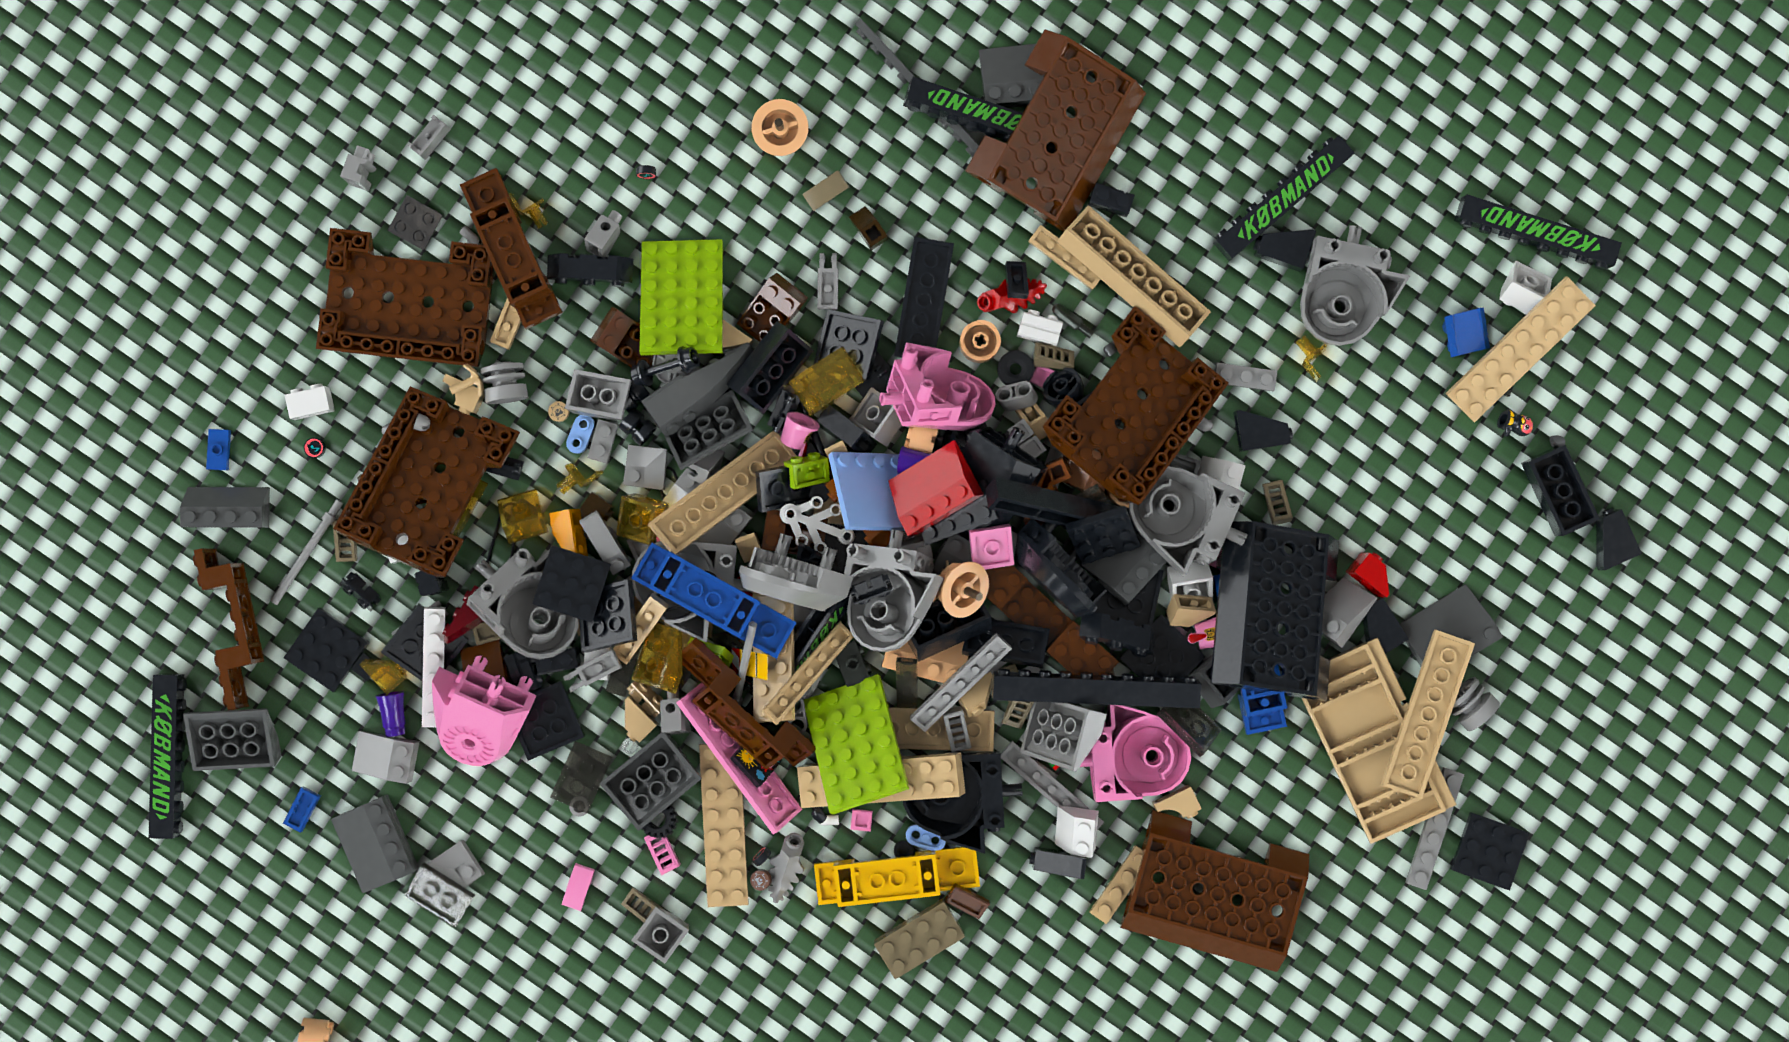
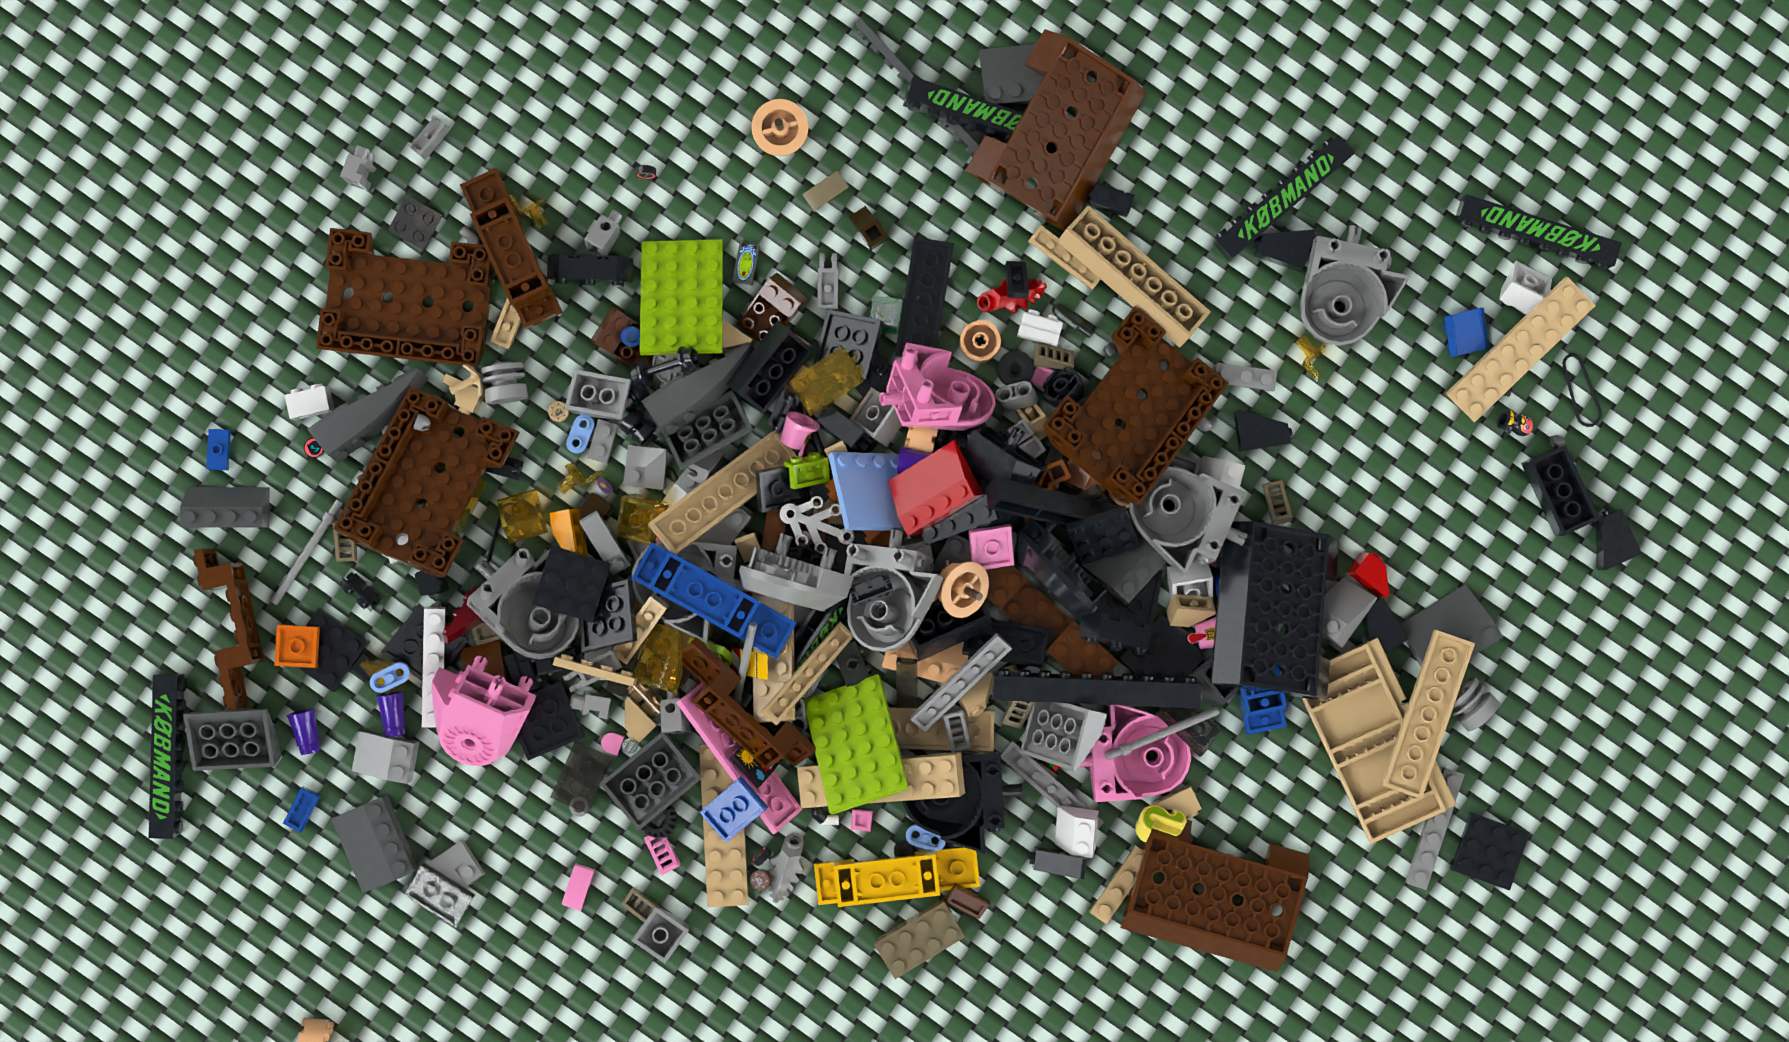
none -> orange plate [274,625,320,668]
none -> dark purple plant [286,708,320,755]
none -> dark grey wedge [308,367,428,463]
none -> light blue plate [370,662,410,693]
none -> tan plate [553,654,637,687]
none -> light grey hips [570,691,611,719]
none -> tile [592,478,613,498]
none -> bright pink tile [601,732,625,756]
none -> blue tile [620,326,640,347]
none -> tile [699,776,768,843]
none -> tile [732,242,760,286]
none -> piece [870,296,905,335]
none -> light grey bar [1104,707,1219,761]
none -> light yellow animal [1135,805,1187,842]
none -> black piece [1562,354,1602,427]

